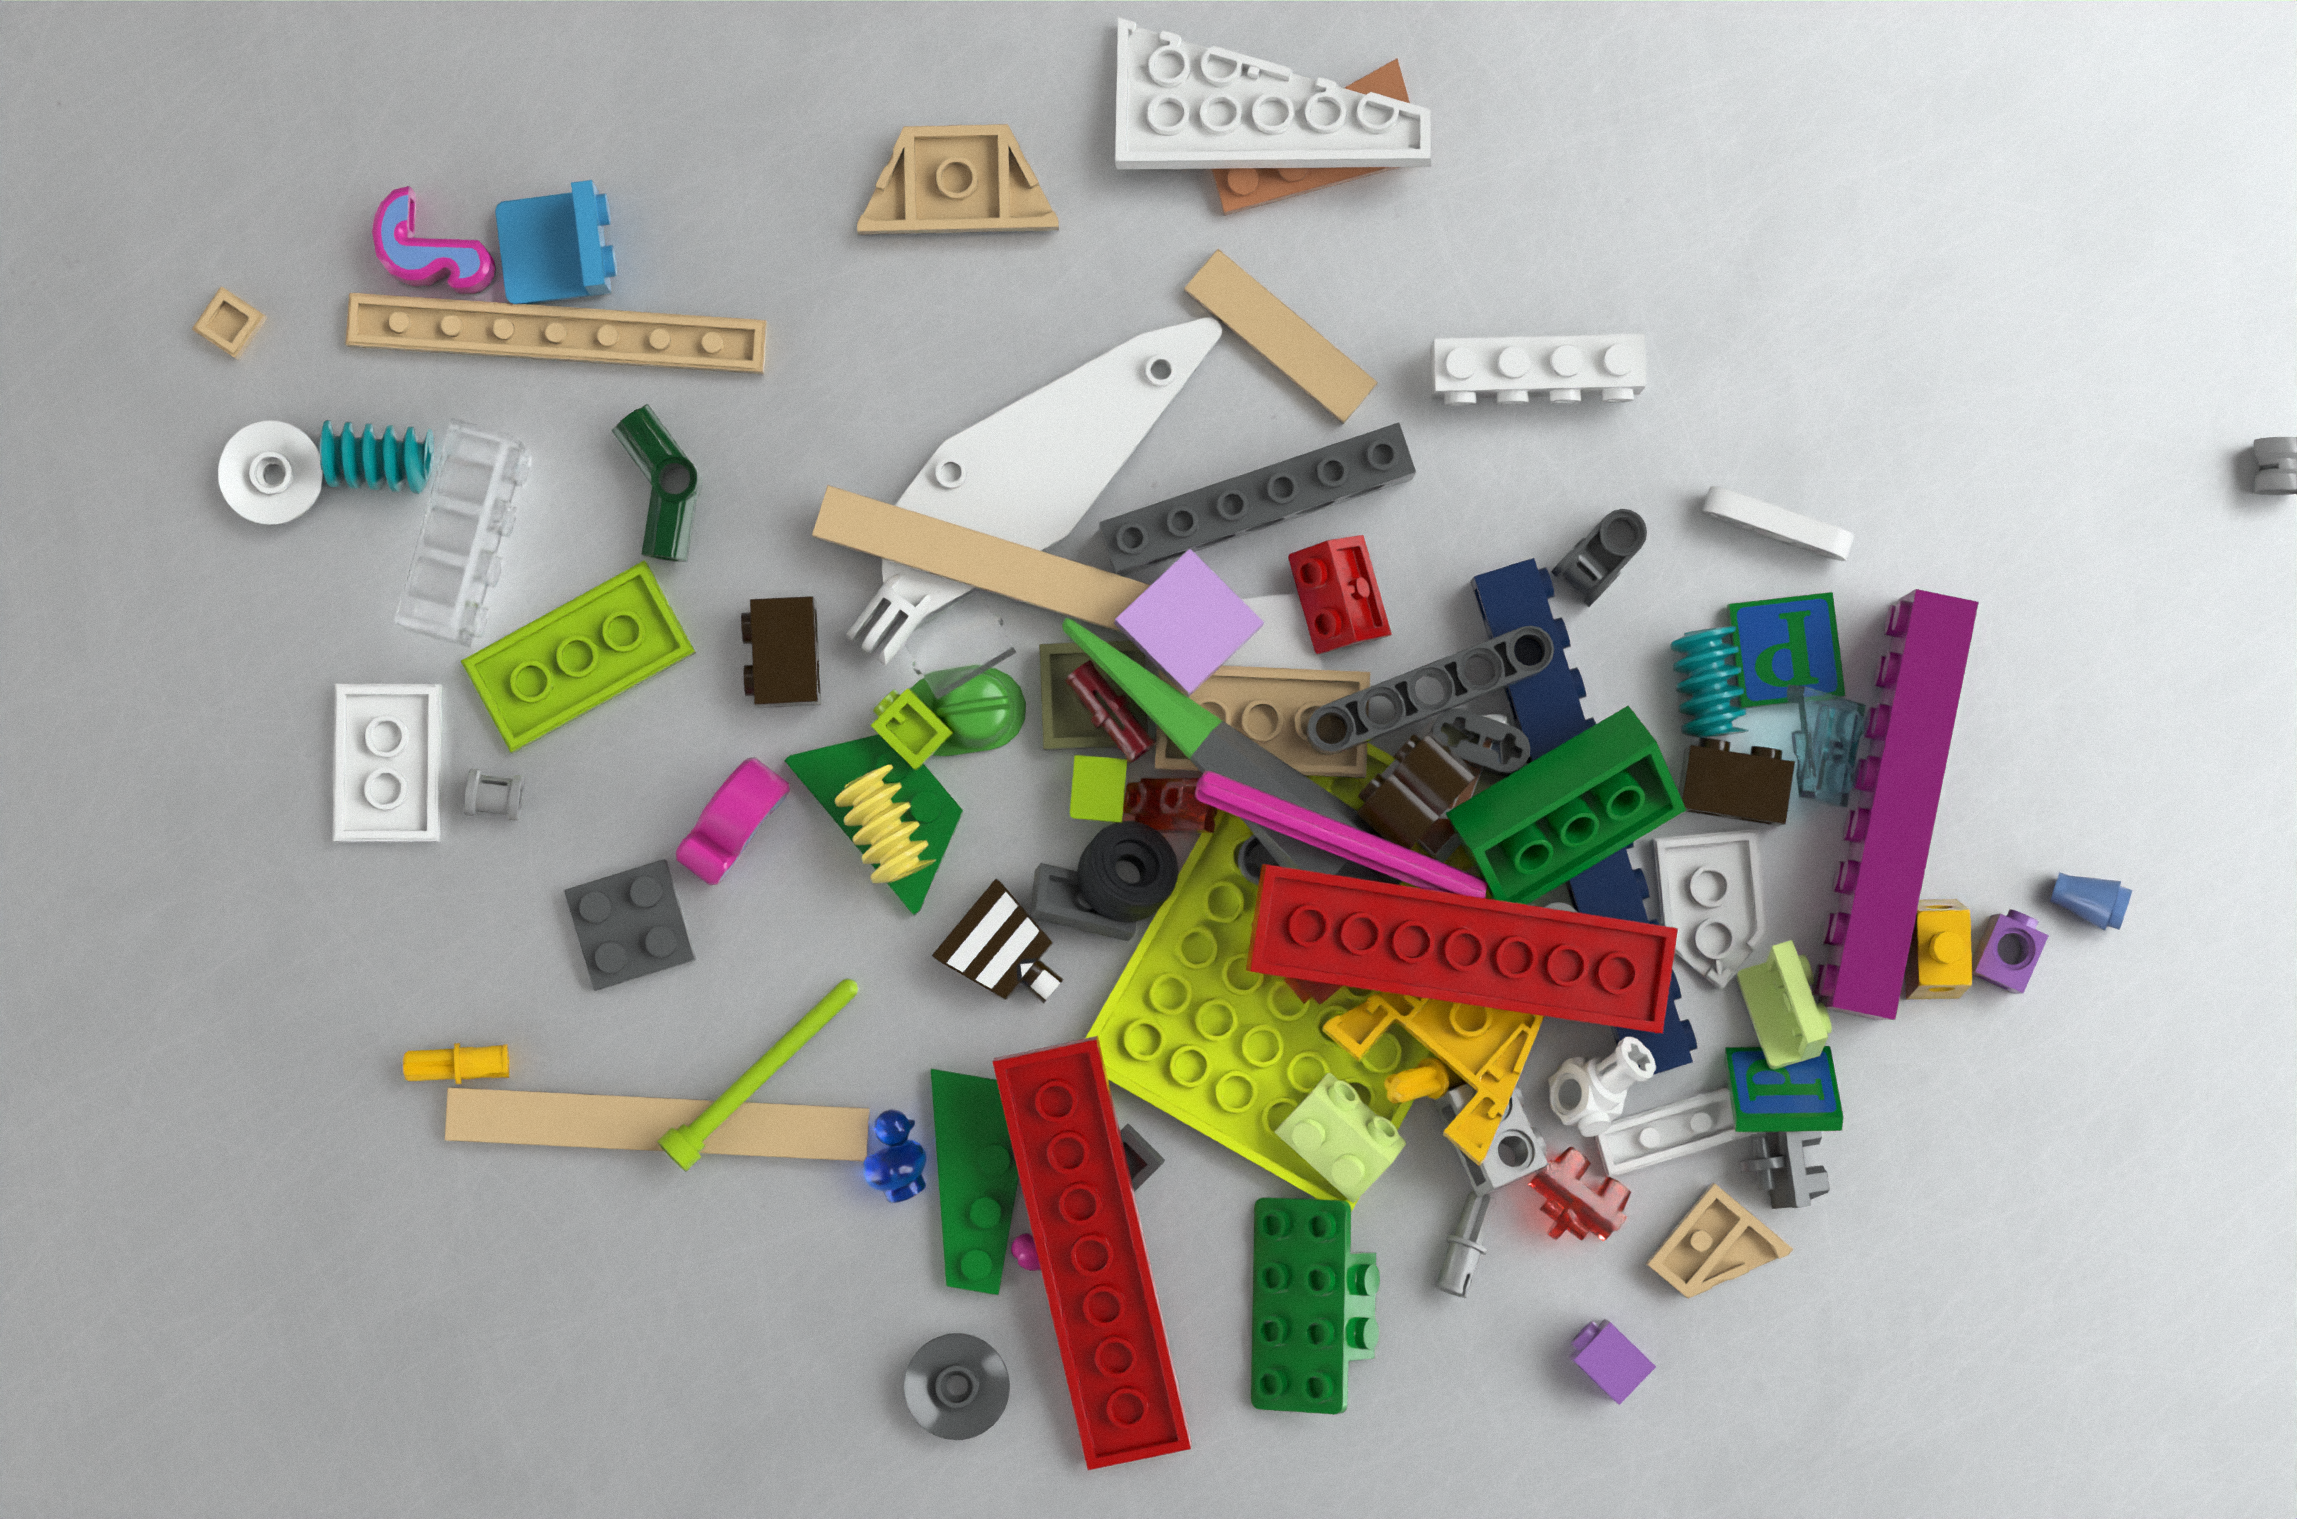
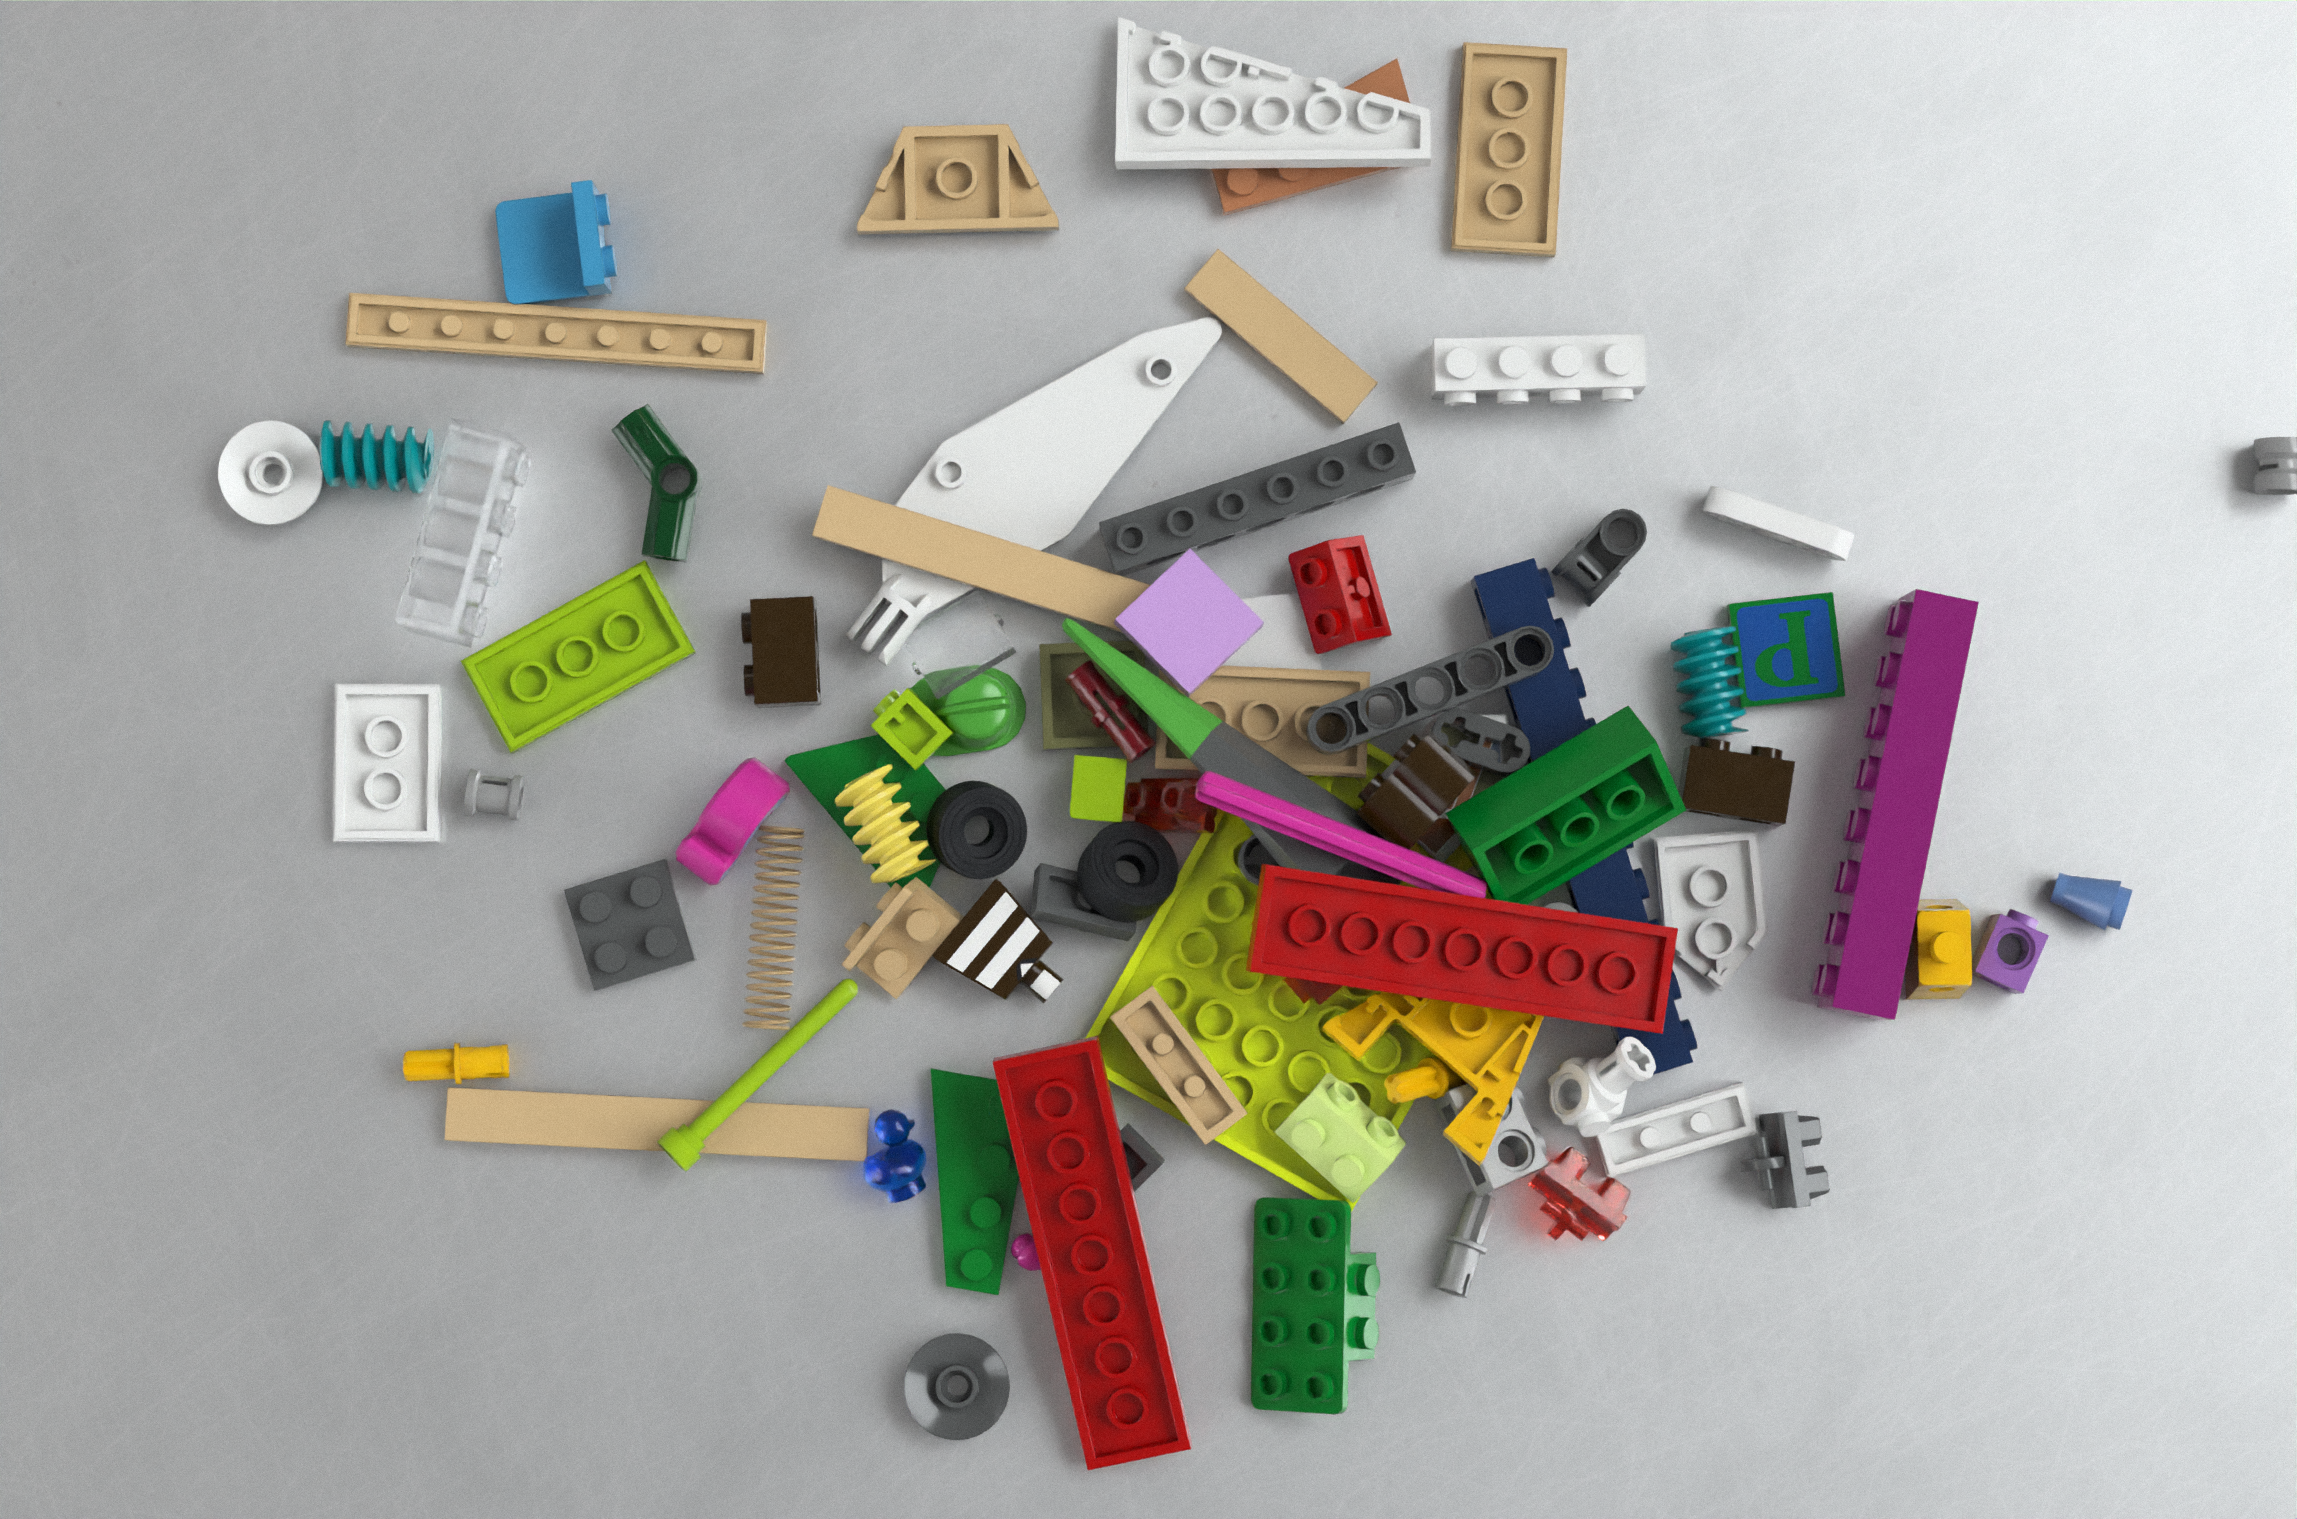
tan tile [192,286,268,360] -> none
dark pink animal [372,186,496,294] -> none
medium lavender brick [1569,1319,1656,1405] -> none
tan wing [1645,1183,1793,1299] -> none
tile [1724,1046,1844,1132] -> none
yellowish green bracket [1736,940,1832,1069] -> none
clear light blue wing [1787,685,1866,808] -> none
none -> tan piece [742,826,805,1030]
none -> tan bracket [841,877,964,999]
none -> black tyre [926,781,1027,879]
none -> tan plate [1110,985,1248,1145]
none -> tan tile [1450,42,1567,257]

